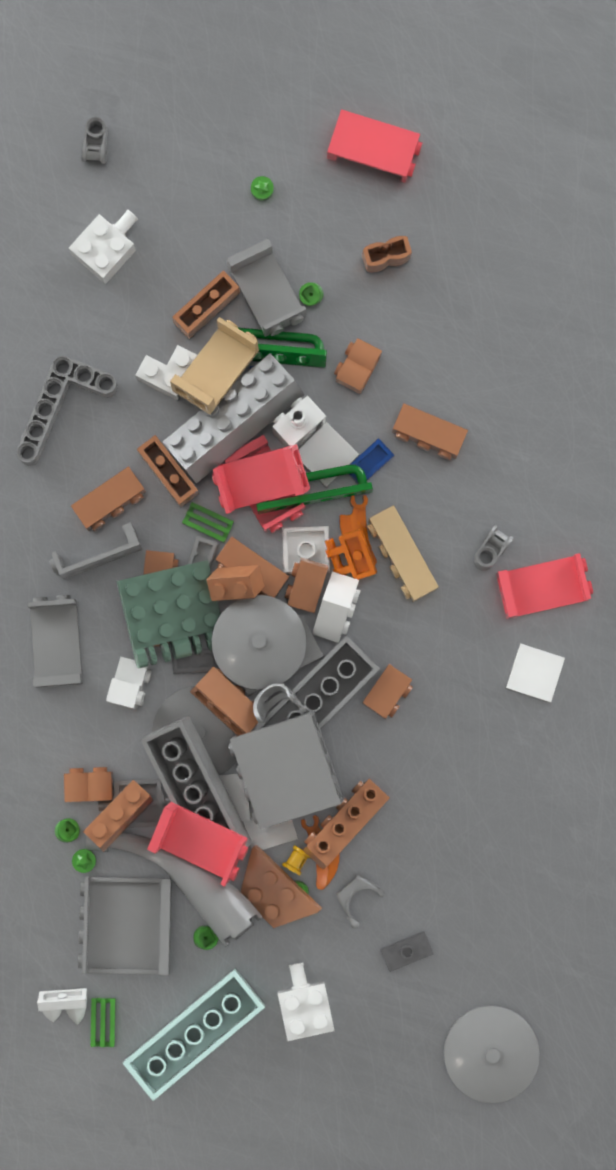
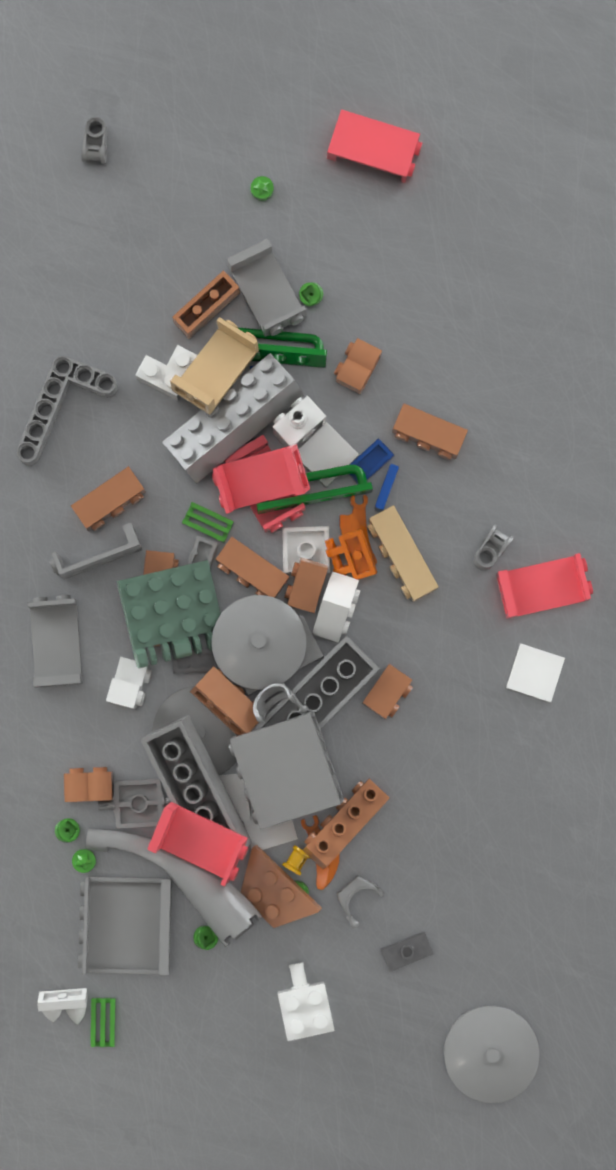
white brick [69,210,138,285] -> none
nougat brick [83,780,154,852] -> none
light aqua brick [123,968,265,1101] -> none
nougat brick [137,435,199,508] -> none
nougat brick [206,565,265,601] -> none
nougat brick [362,236,412,272] -> none
none -> blue tile [374,464,399,512]

